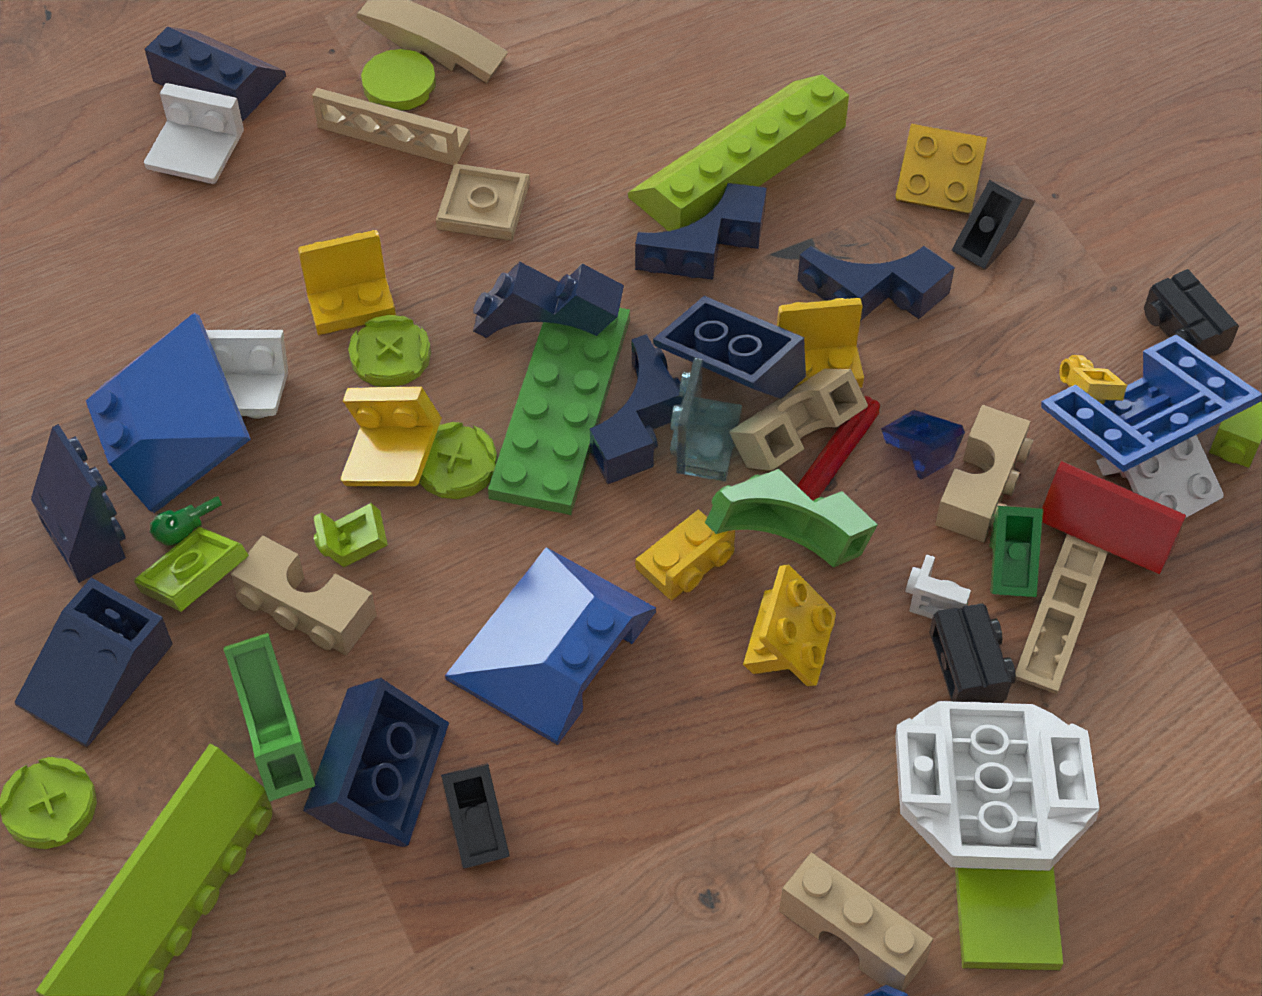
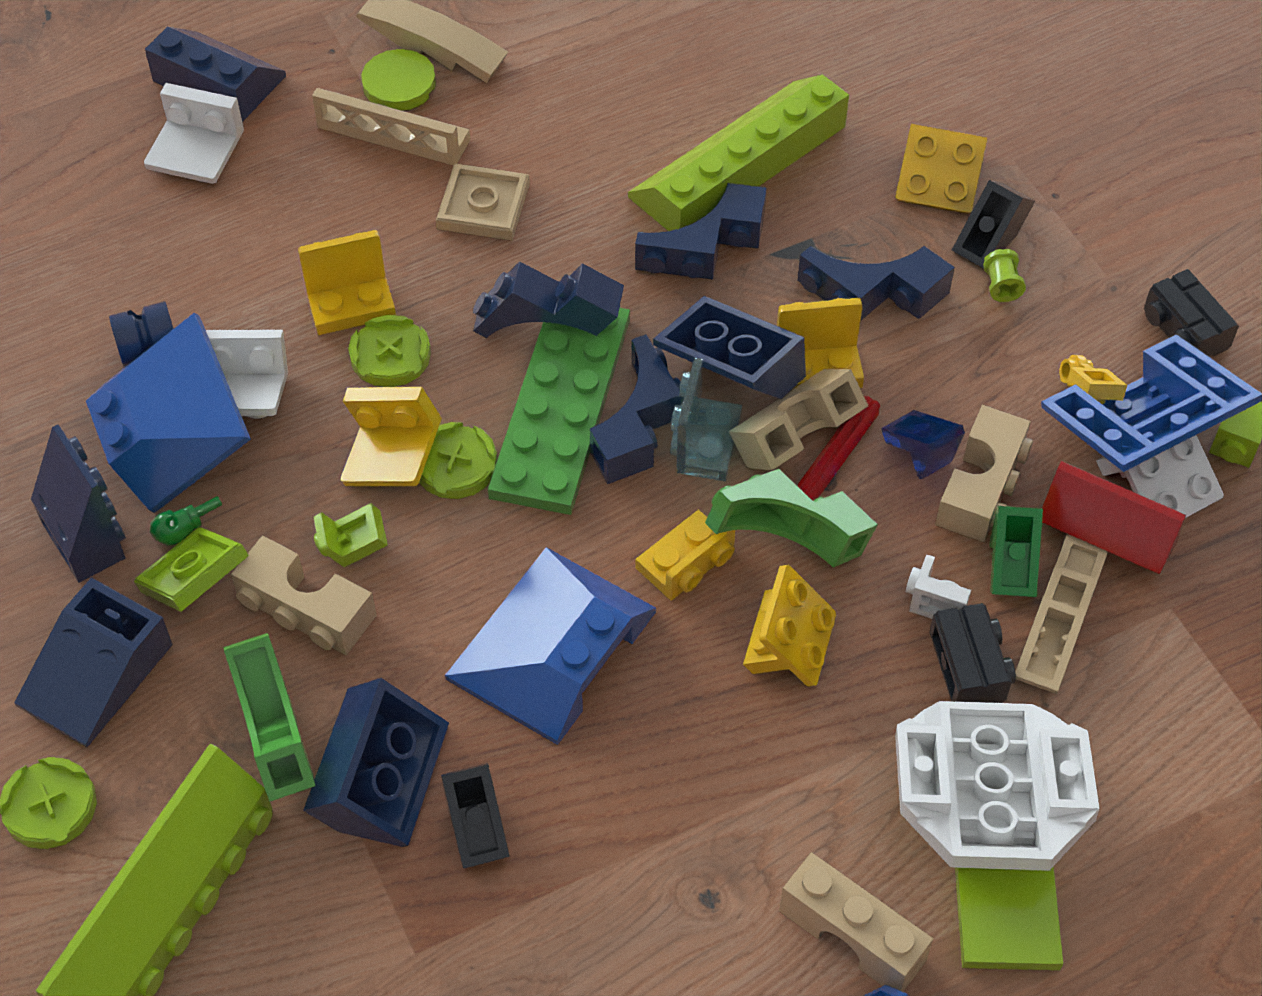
none -> dark blue wheel [109,301,174,367]
none -> lime bush [983,249,1026,302]

